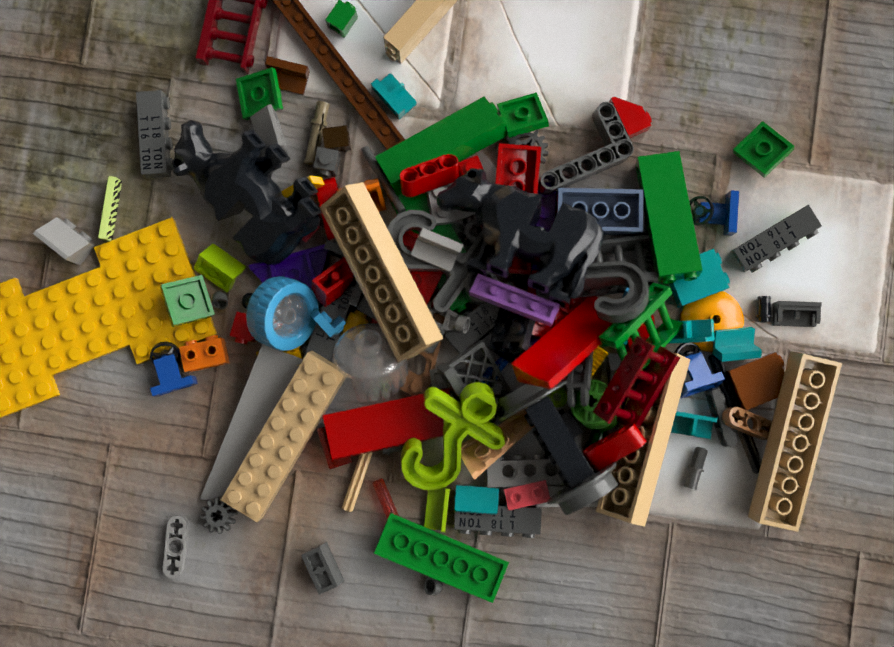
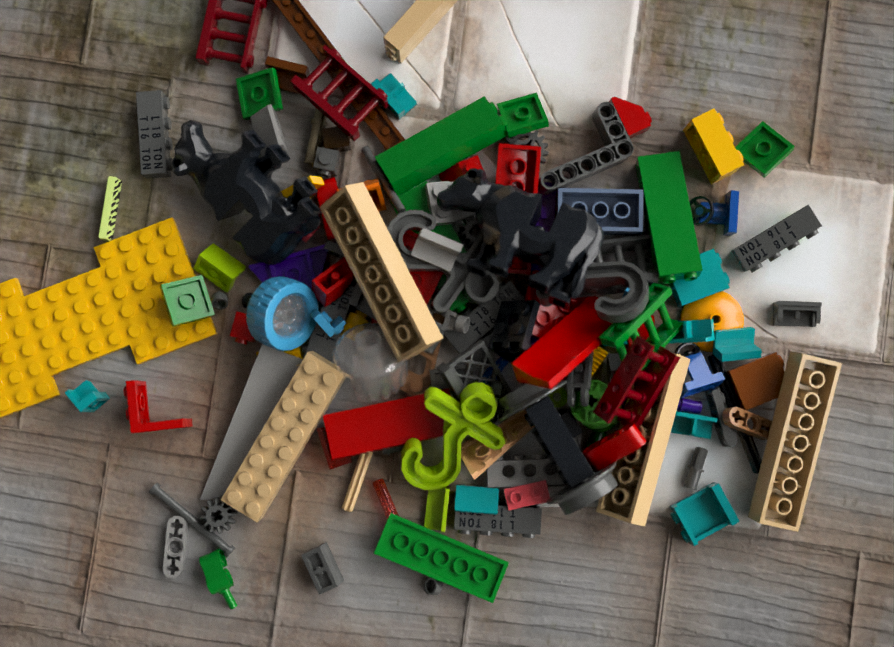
light grey slope [33,217,96,265] -> none
blue piece [150,342,198,396] -> none
orange brick [179,335,230,373] -> none
green brick [325,0,358,38] -> none
red beam [400,154,459,197] -> none
medium lavender plate [470,274,560,327] -> none
black pin [755,296,773,323] -> none
none -> teal panel [65,380,110,412]
none -> red bracket [124,380,193,433]
none -> dark grey bar [149,483,235,558]
none -> green beam [199,548,237,609]
none -> dark red fence [291,45,389,142]
none -> teal panel [670,482,740,546]
none -> dark purple pin [677,398,703,414]
none -> yellow brick [683,108,744,185]

